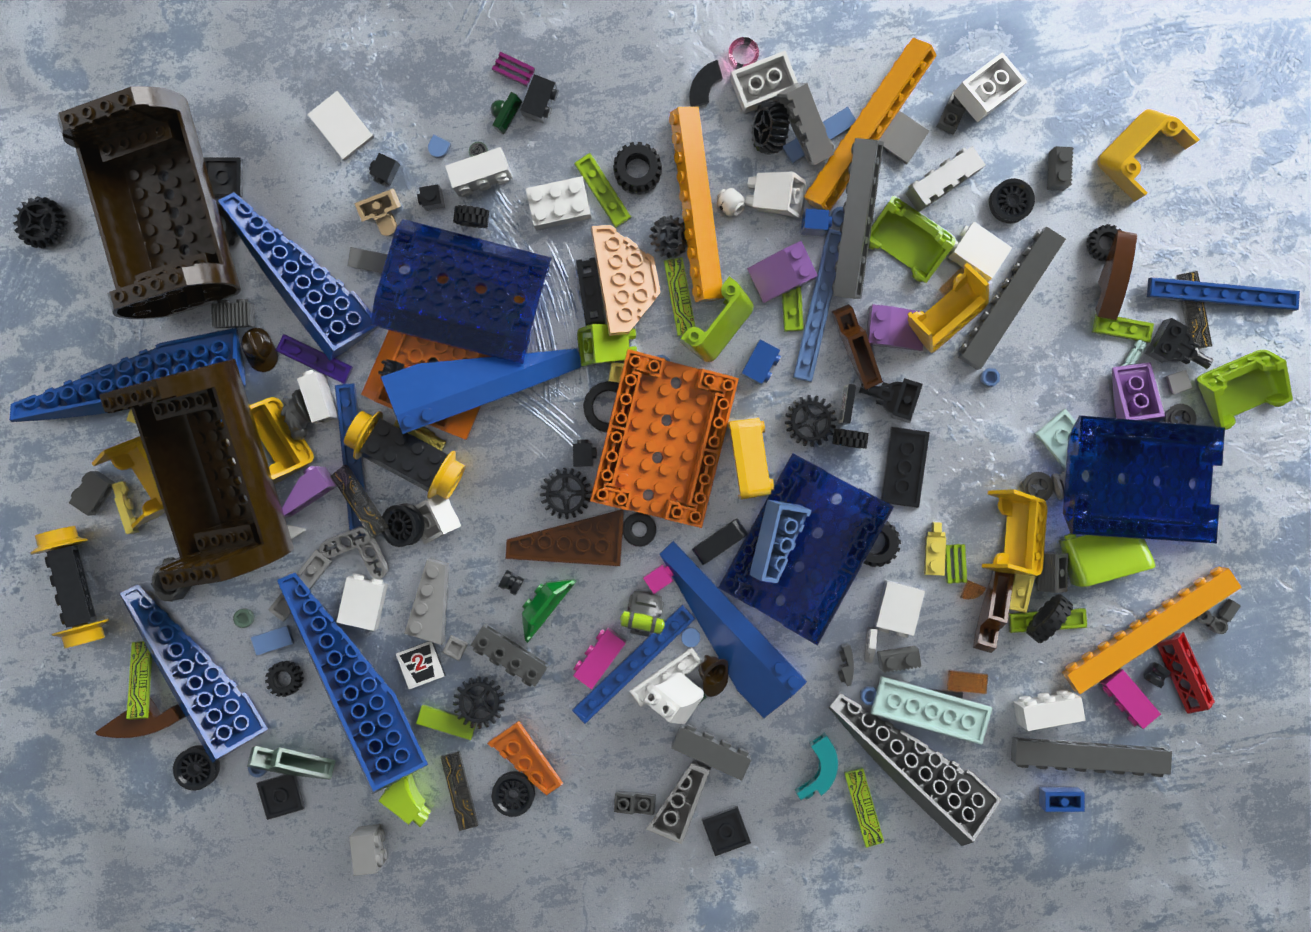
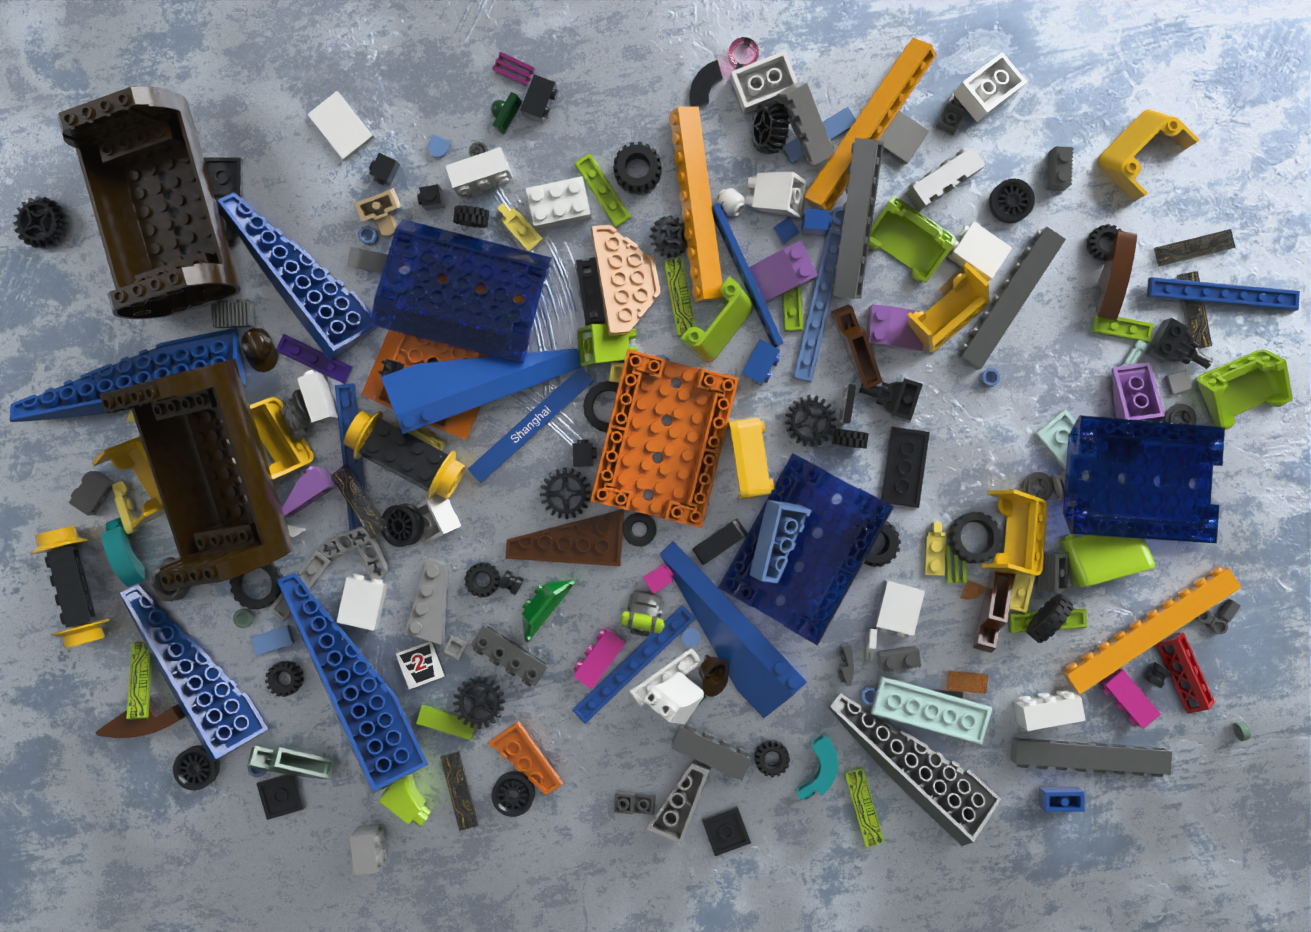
none -> teal arch [102,517,145,587]
none -> black tyre [229,562,283,610]
none -> medium blue tile [358,225,378,245]
none -> black tyre [464,562,501,598]
none -> blue tile [468,367,594,483]
none -> light yellow hinge [497,203,543,252]
none -> blue tile [712,203,783,347]
none -> black tyre [754,740,790,777]
none -> blue tile [773,217,800,244]
none -> black tyre [948,512,1002,564]
none -> clear smoke tile [1154,229,1236,267]
none -> sand green tile [1233,721,1251,741]

